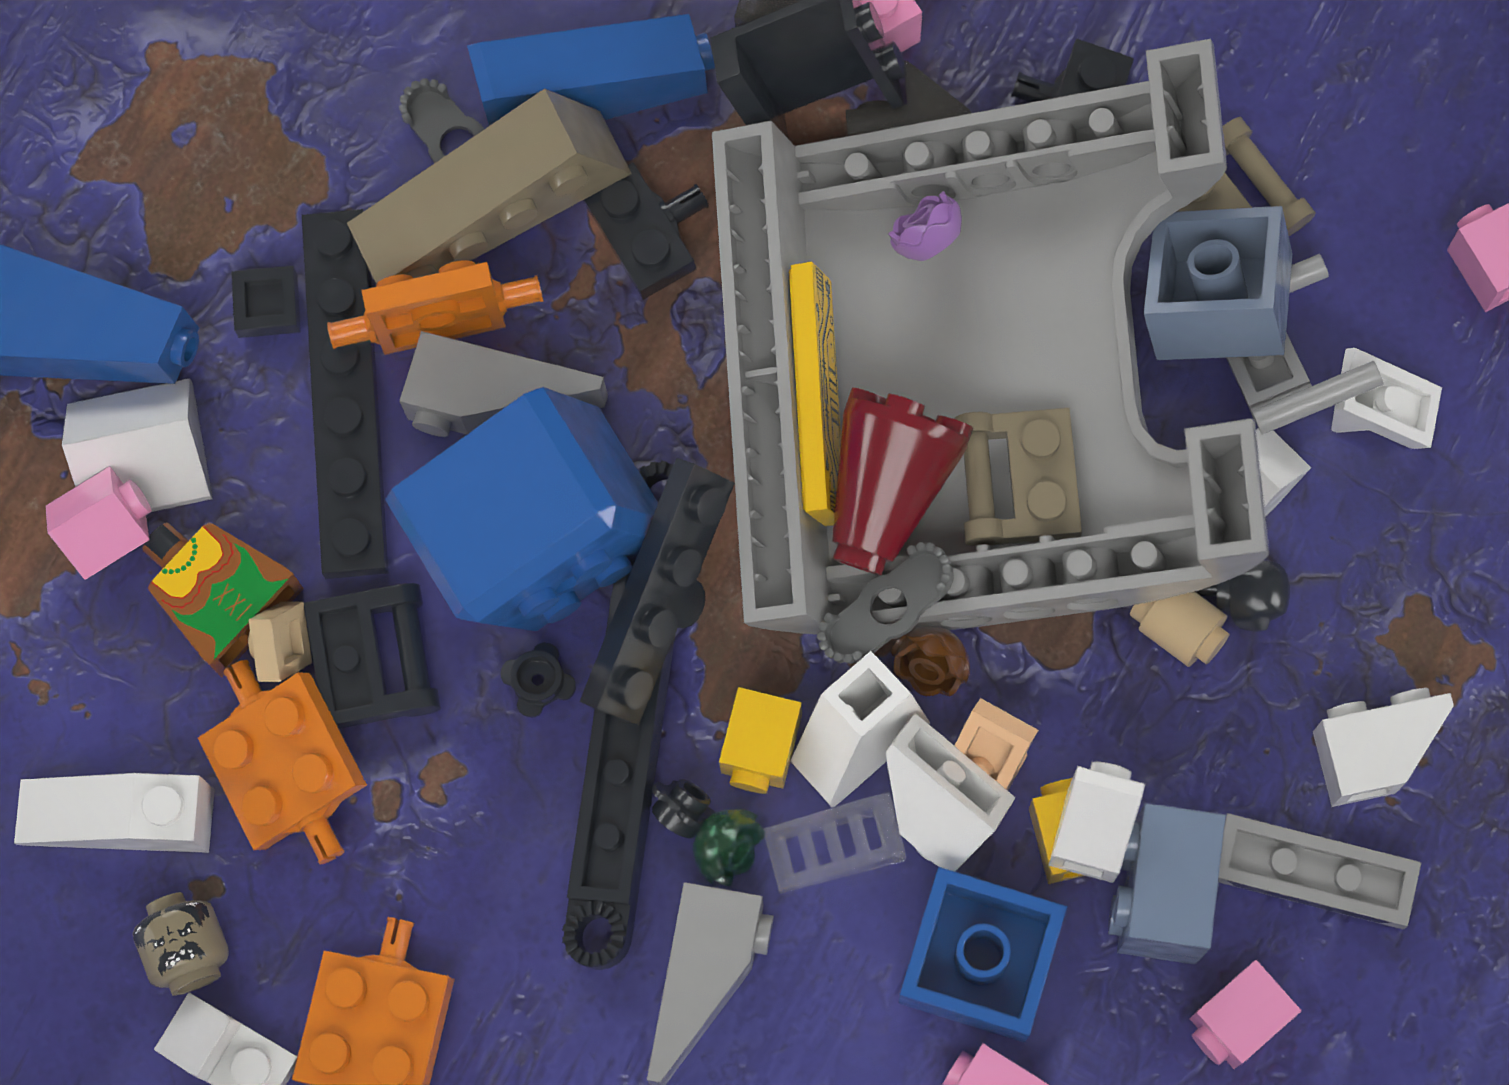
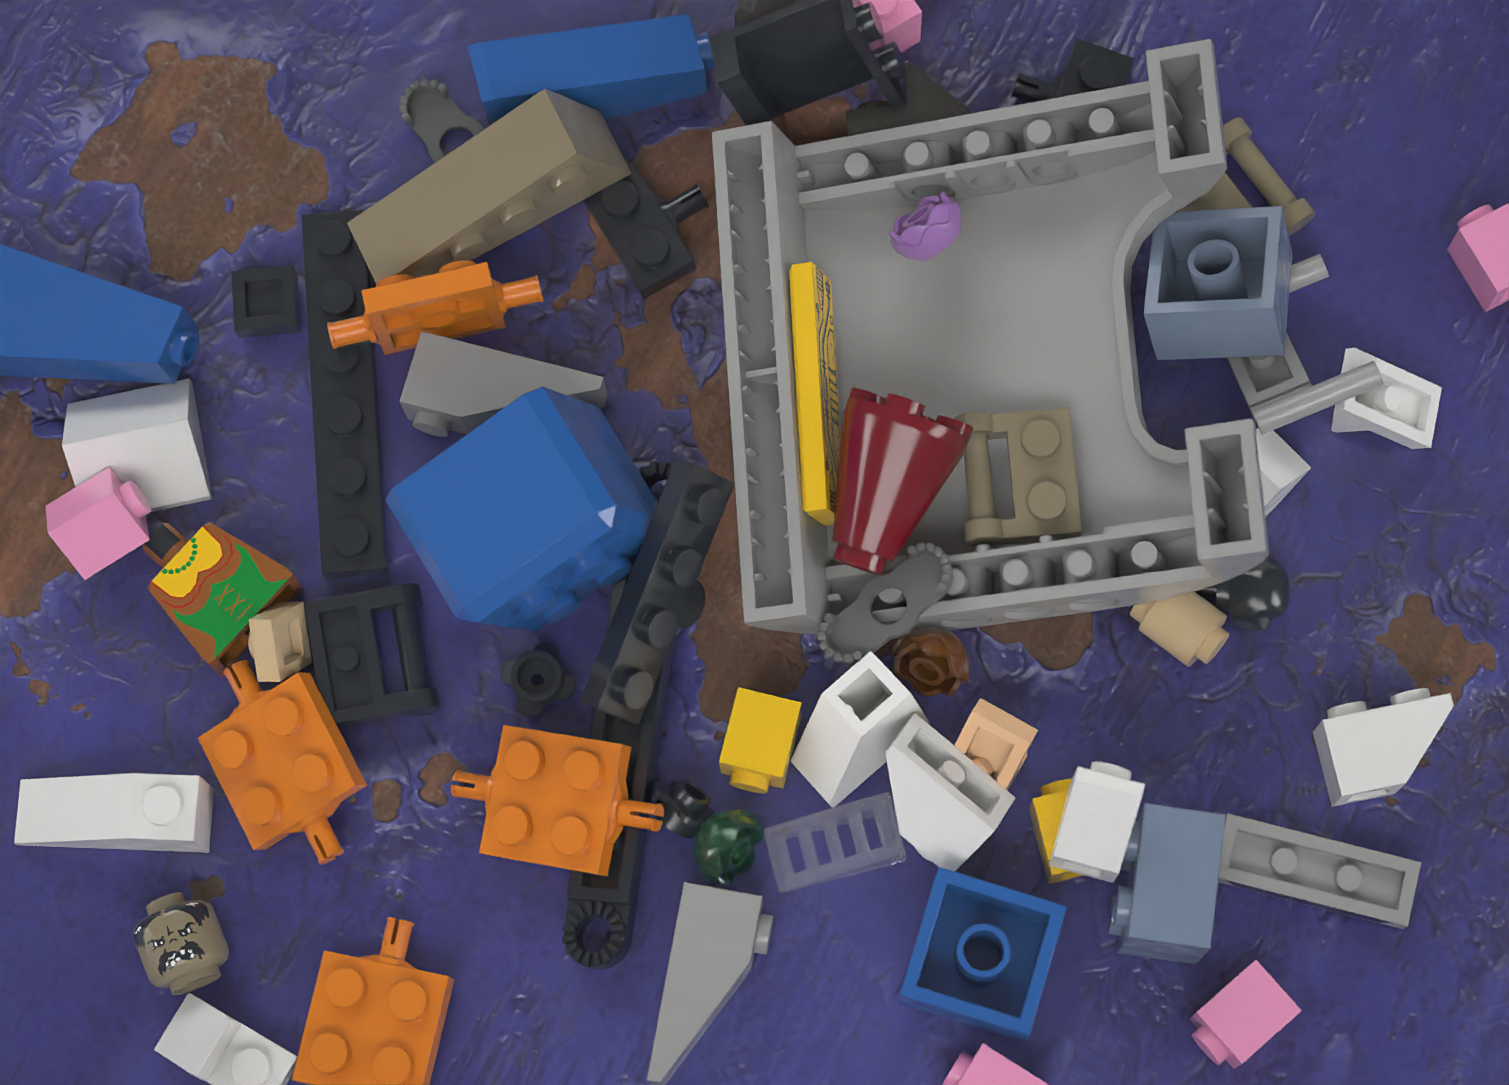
none -> orange plate [451,725,664,877]

